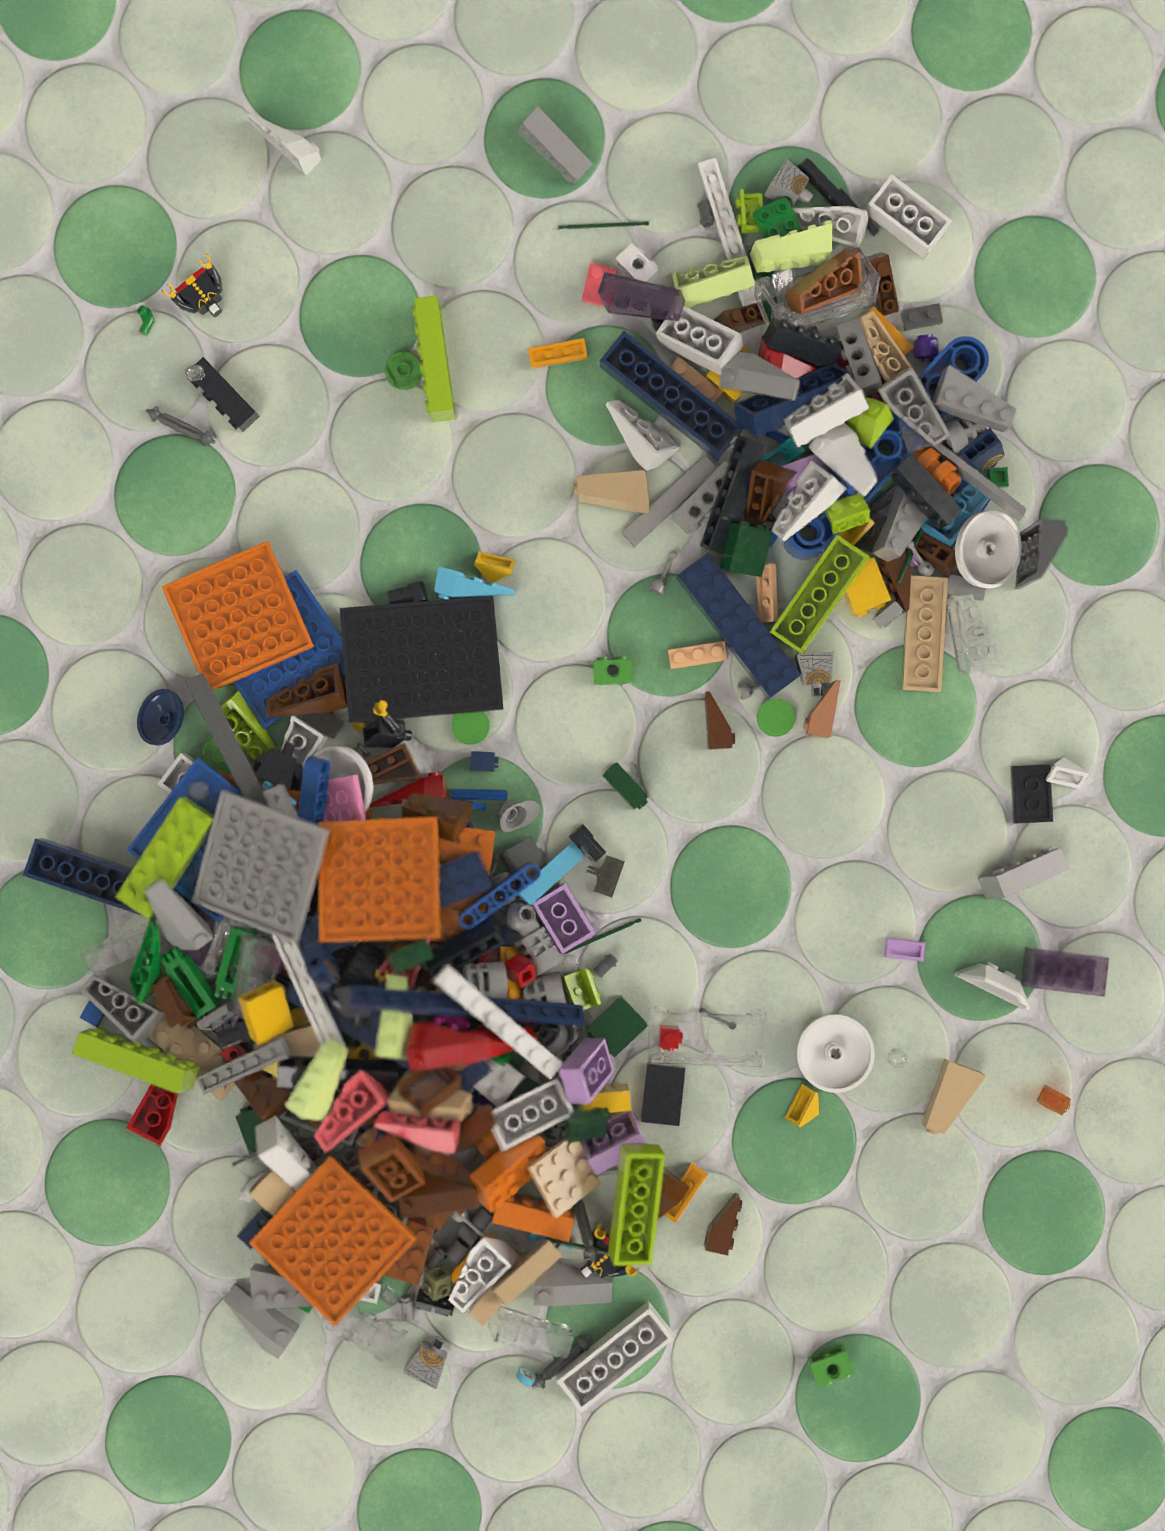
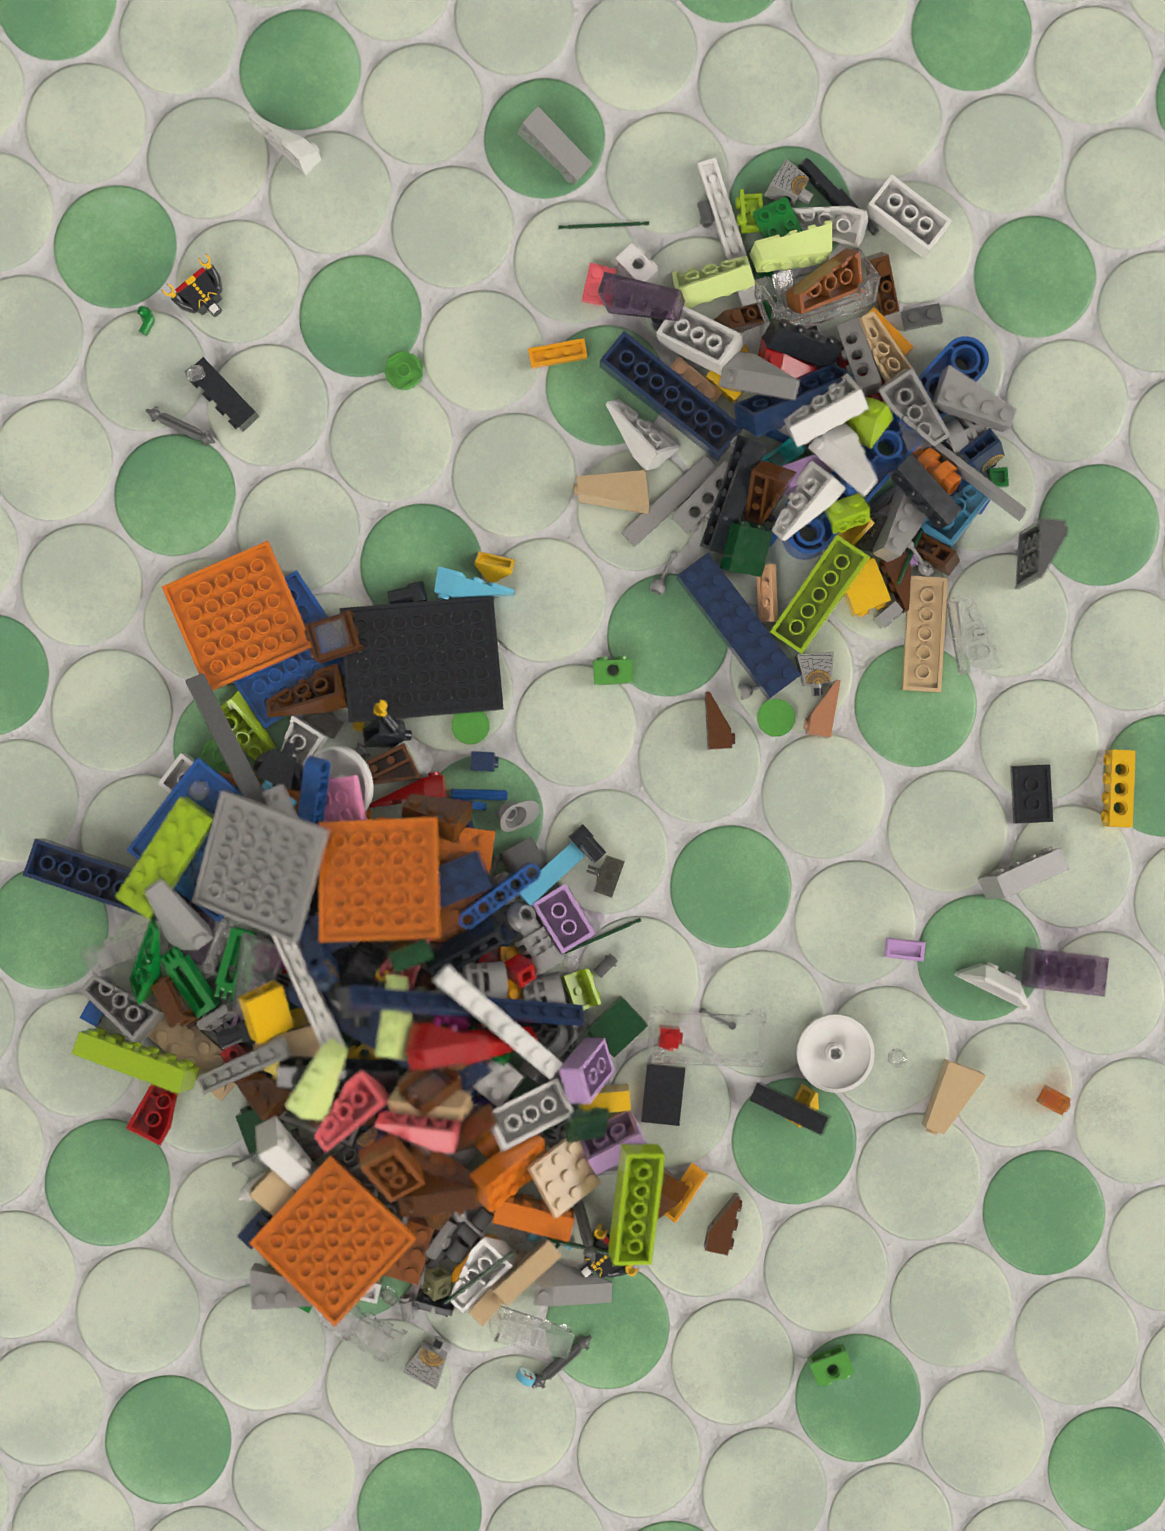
dark blue dish [137,689,184,746] -> none
light grey wedge [224,1283,300,1359] -> none
lime brick [412,295,456,422] -> none
white brick [557,1301,674,1412] -> none
dark green brick [602,762,649,810] -> none
light nougat plate [668,641,727,669] -> none
dark purple head [913,334,939,363] -> none
light grey tile [947,575,986,601] -> none
white dish [955,511,1022,588] -> none
white slope [1046,757,1089,789] -> none
none -> reddish brown window [304,610,364,664]
none -> light grey plate [425,1220,458,1260]
none -> dark green piece [445,1251,514,1304]
none -> black brick [749,1082,832,1135]
none -> yellow brick [1101,749,1136,828]

